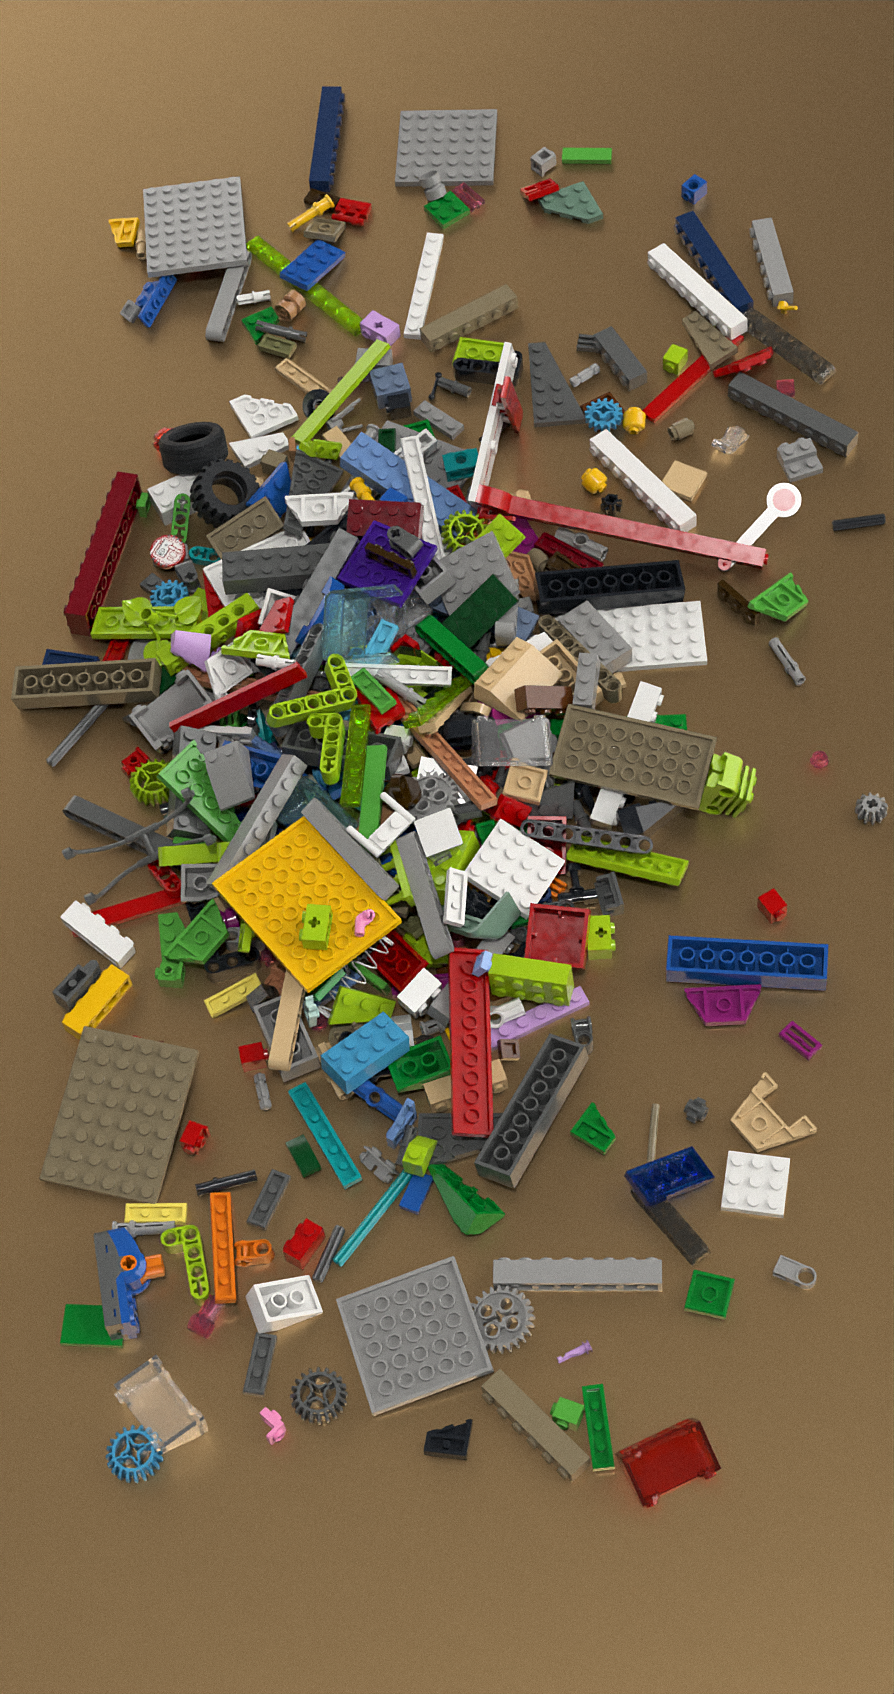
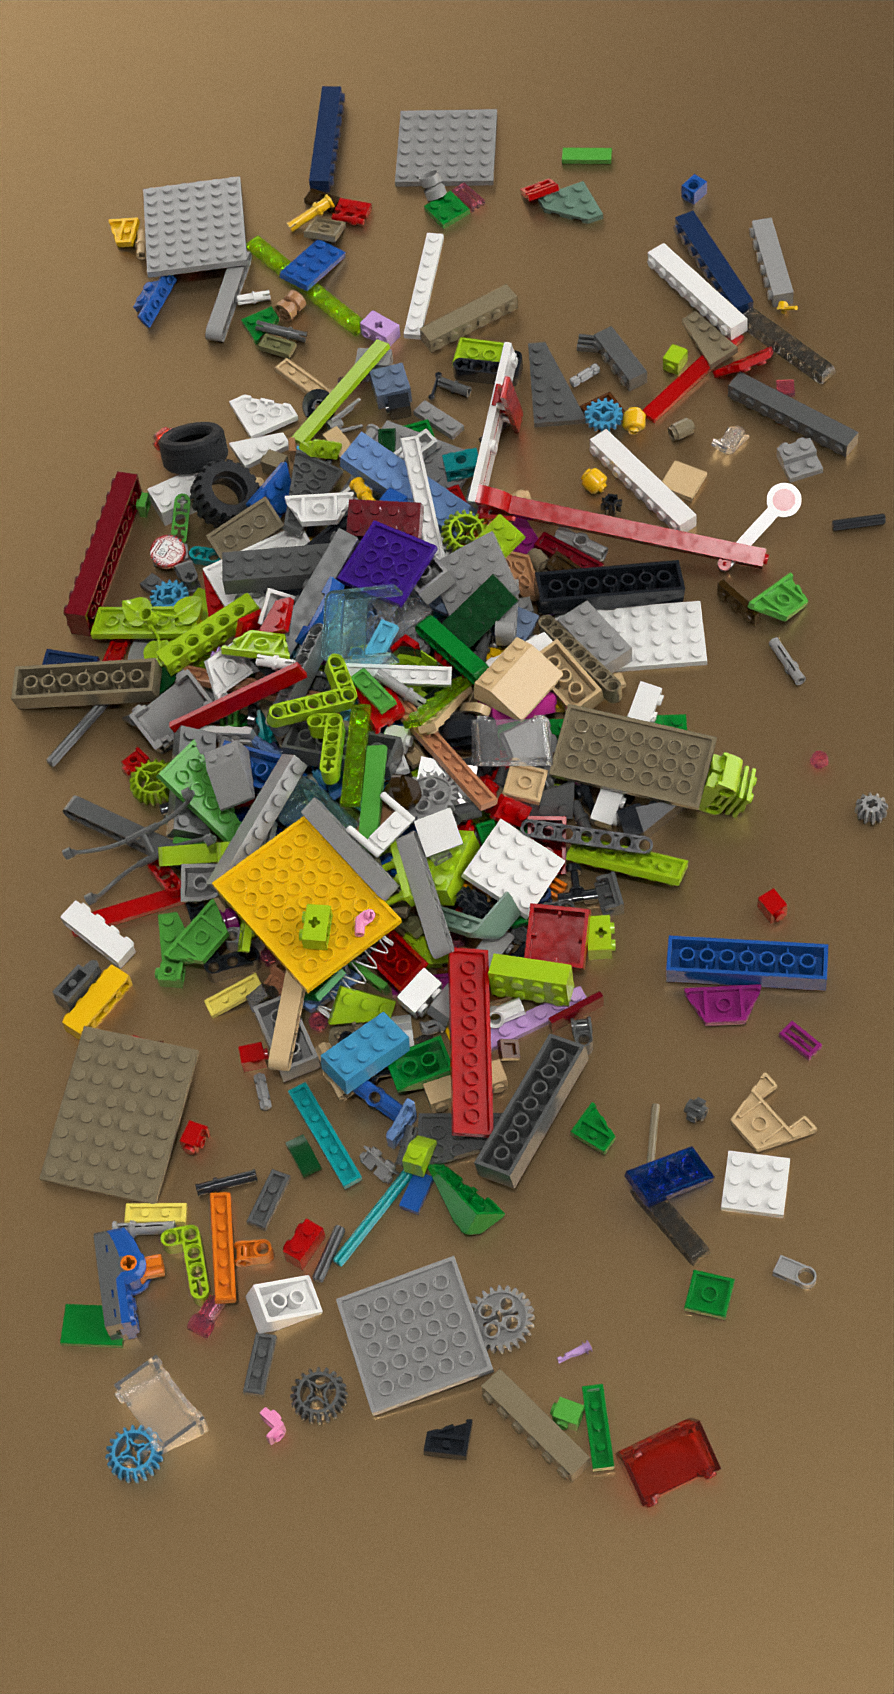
light grey tile [120,299,142,323] -> none
lavender slope [171,630,211,673] -> none
light aqua plate [304,995,320,1028] -> none
dark brown plate [364,542,417,579] -> none
dark grey piece [387,526,423,559] -> none
white plate [443,867,468,928] -> none
light blue plate [472,950,492,977] -> none
light grey brick [493,1257,662,1291] -> none
brick [514,685,573,716] -> none
light grey brick [530,147,556,177] -> none
light grey brick [573,653,601,709] -> none
none -> dark red tile [548,991,604,1033]

